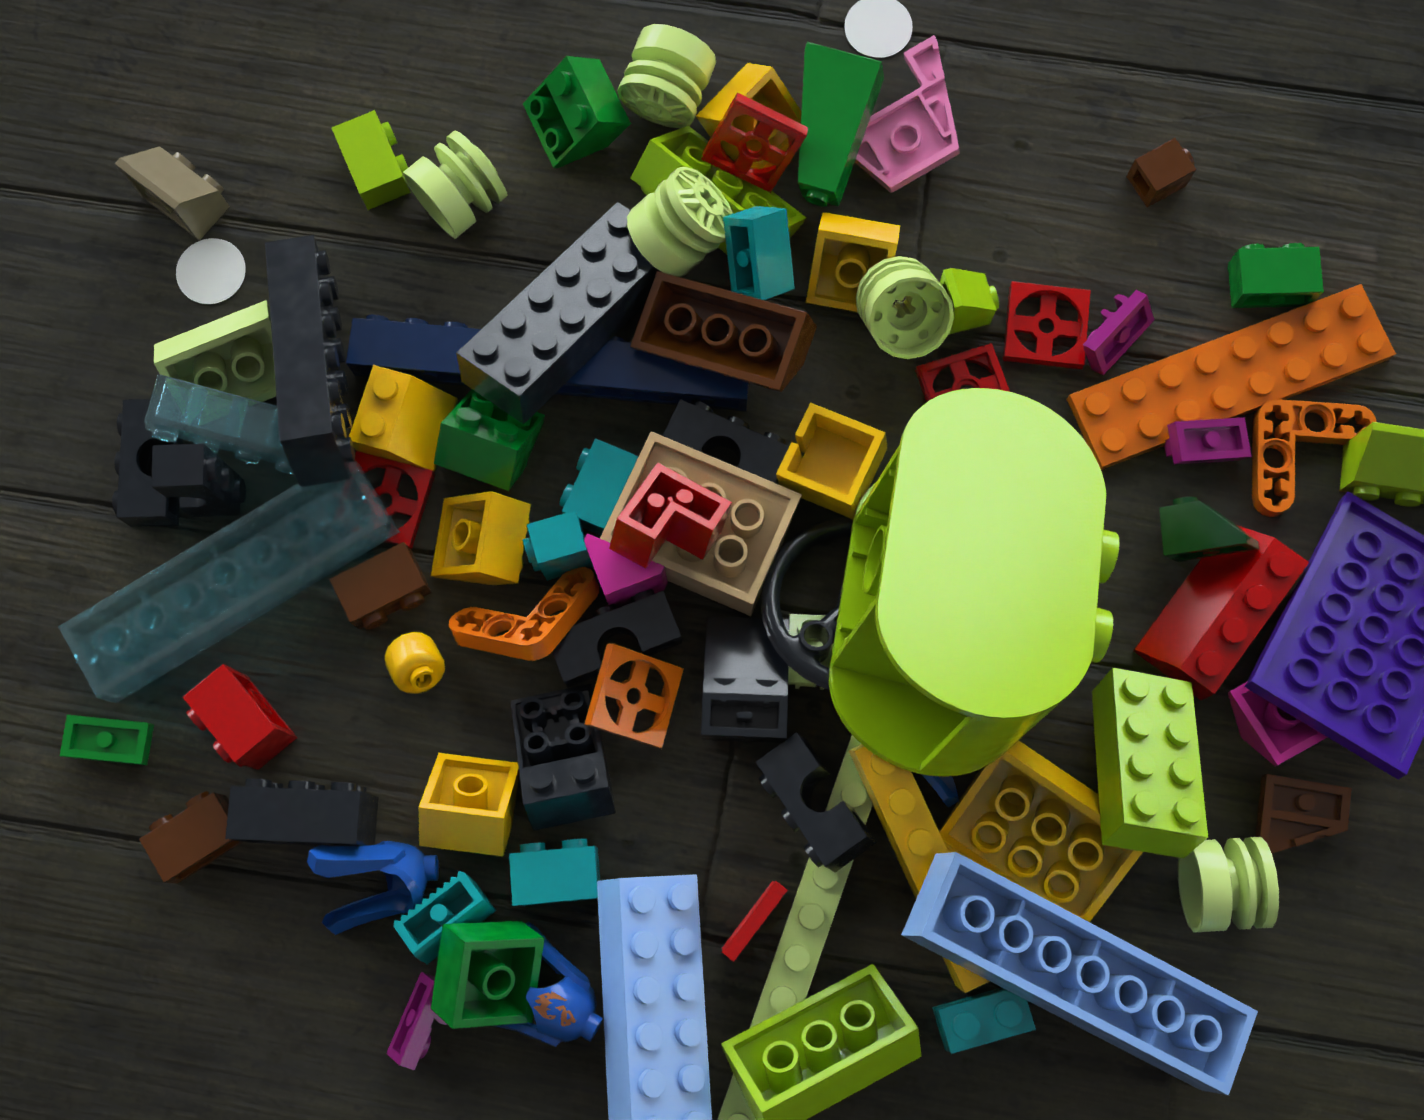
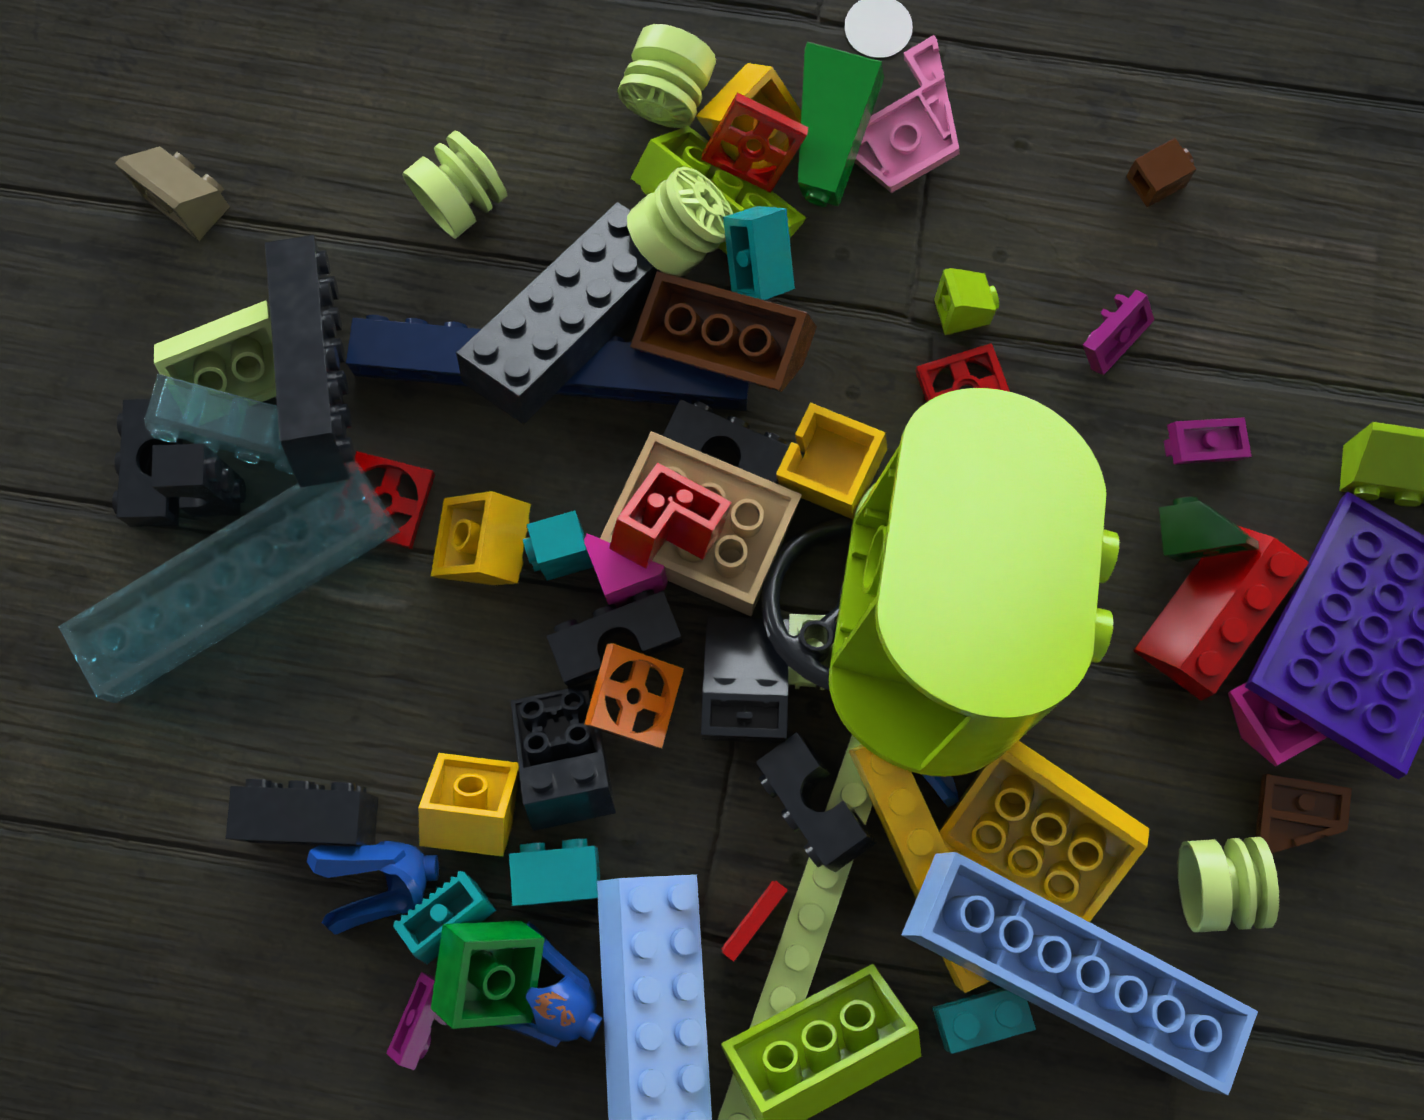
green plate [60,715,154,766] -> none
reddish brown brick [139,791,242,884] -> none
white sticker [176,238,246,304] -> none
red brick [183,664,297,770] -> none
reddish brown brick [329,542,432,630] -> none
lime brick [332,110,411,210] -> none
yellow slope [349,365,458,472] -> none
yellow head [385,632,445,694] -> none
green slope [434,389,545,491] -> none
orange beam [449,567,599,661] -> none
green slope [523,56,631,168] -> none
teal brick [560,438,639,535] -> none
yellow slope [806,212,900,312] -> none
yellowish green wheel [856,256,954,359] -> none
red piece [1003,281,1091,369] -> none
orange plate [1067,284,1396,470] -> none
lime brick [1092,668,1208,858] -> none
green brick [1228,243,1324,308] -> none
orange beam [1252,399,1376,517] -> none

